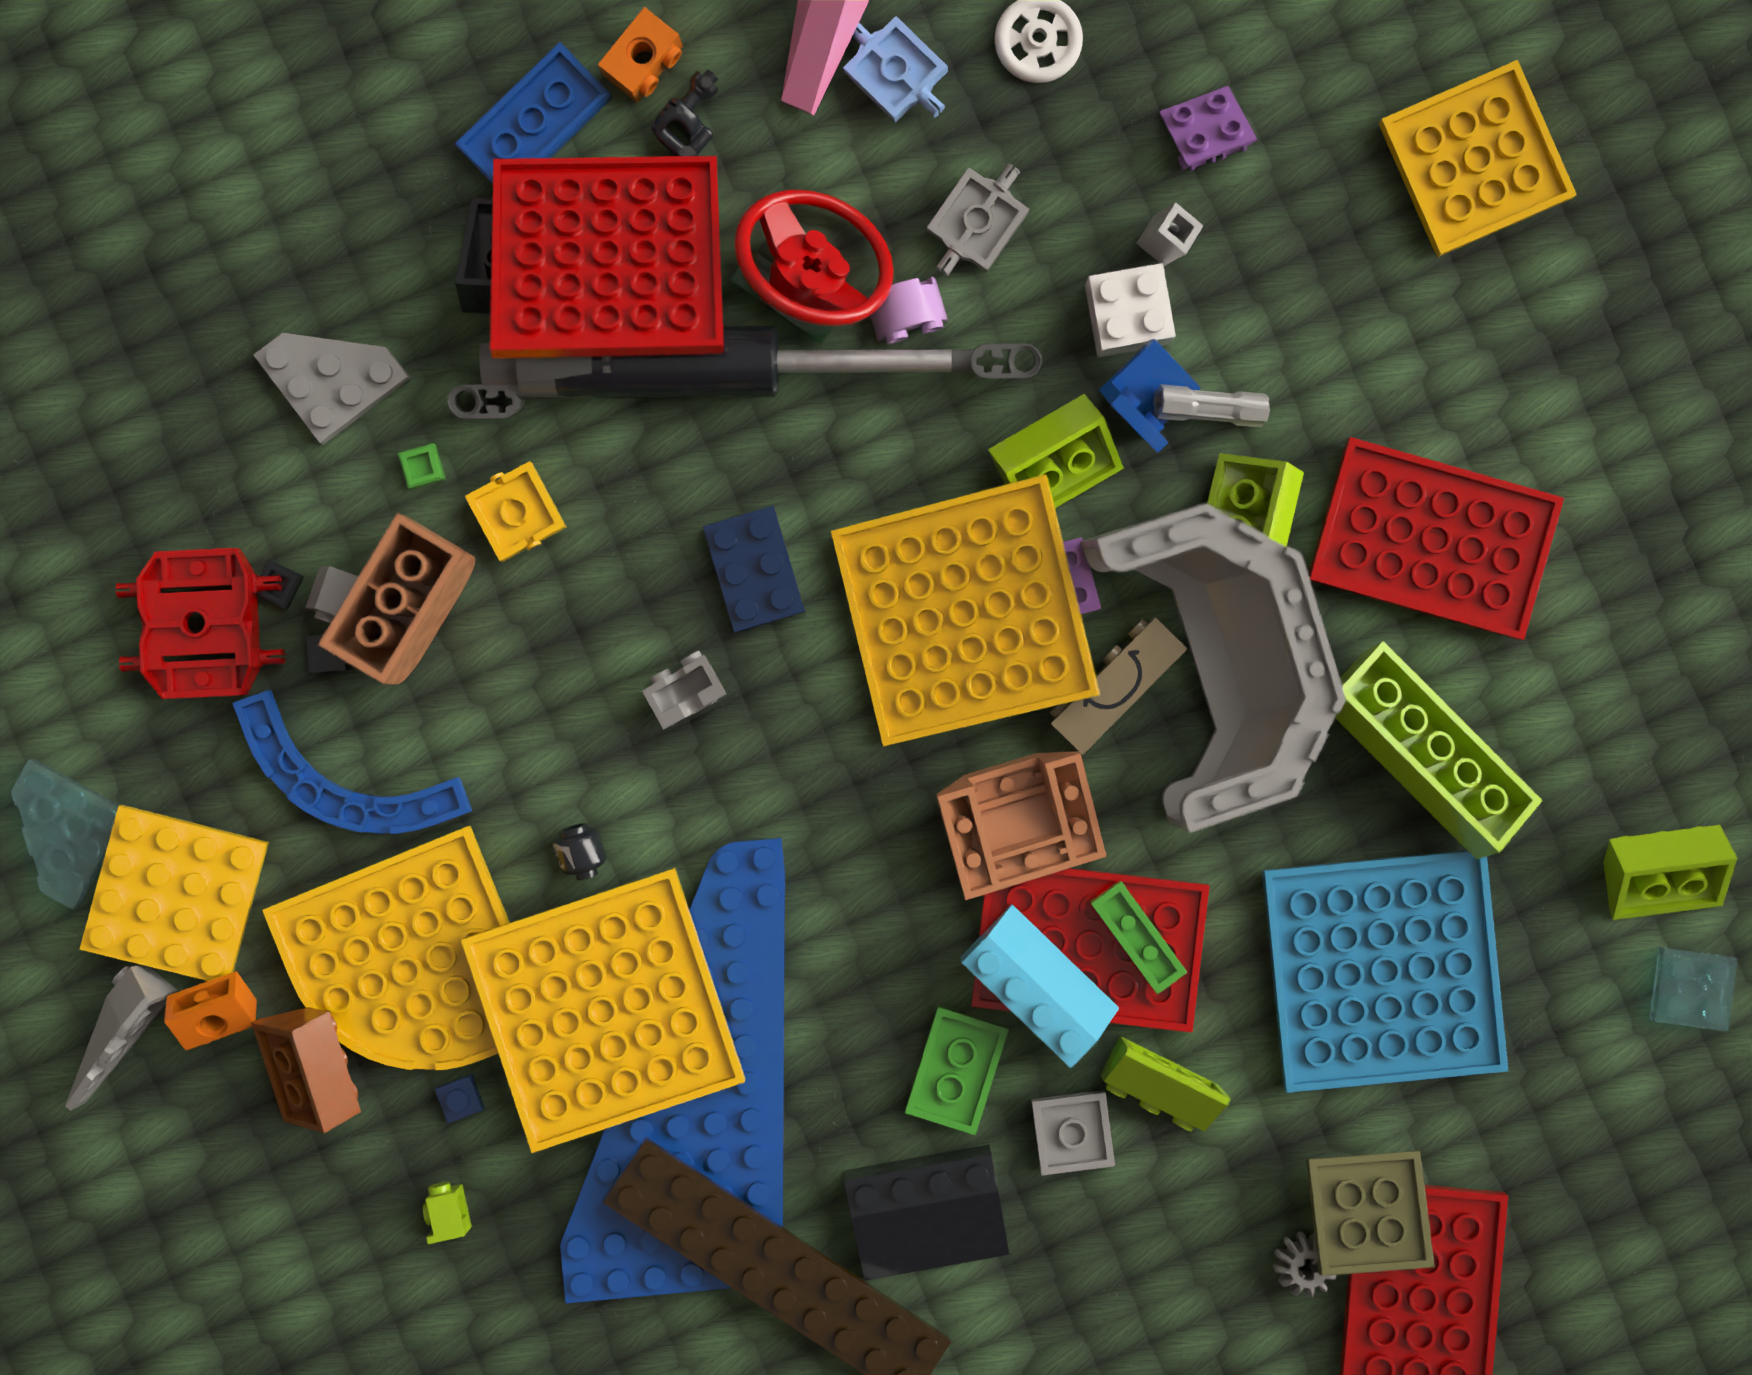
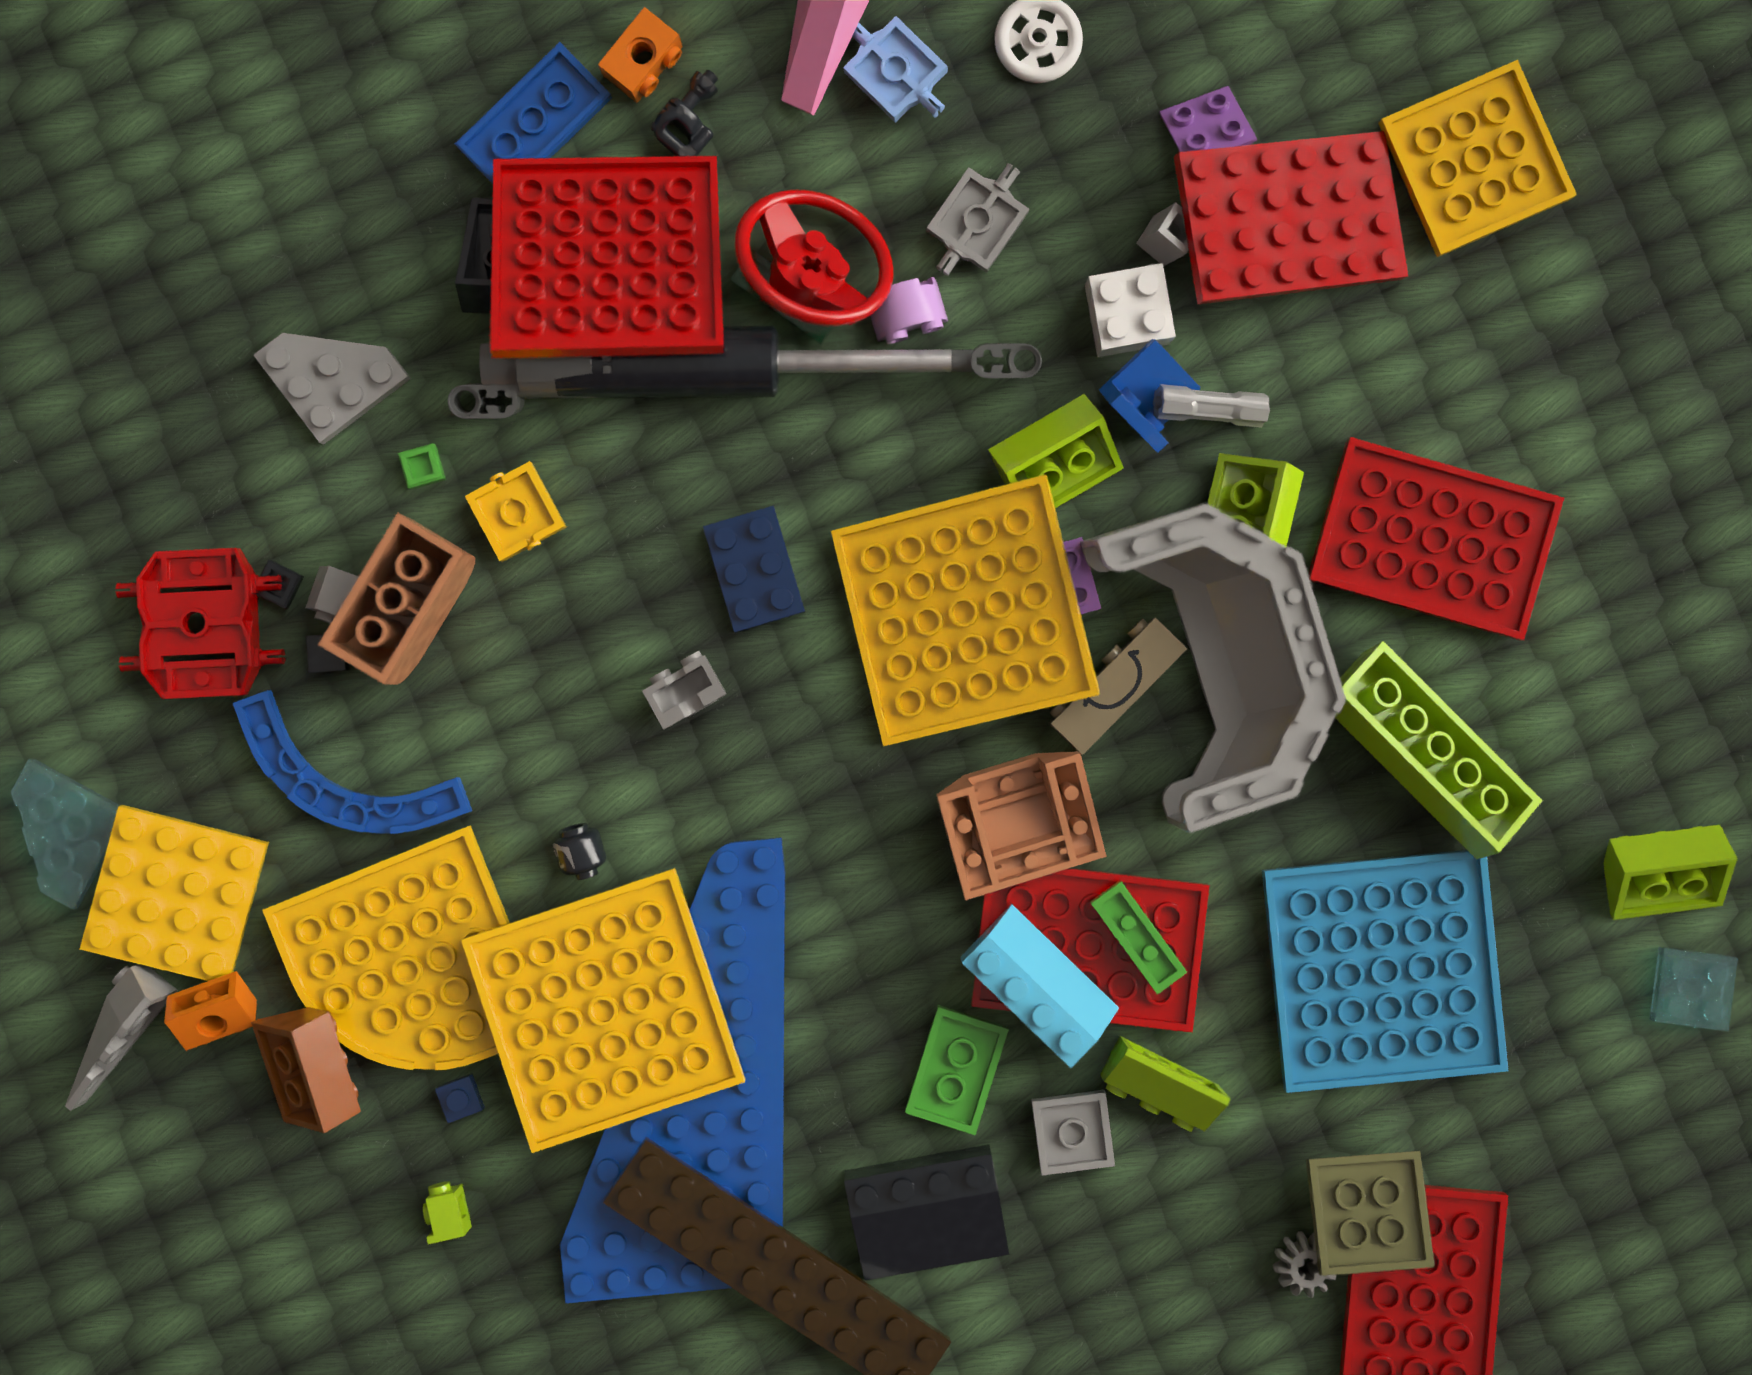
none -> red plate [1174,131,1408,304]

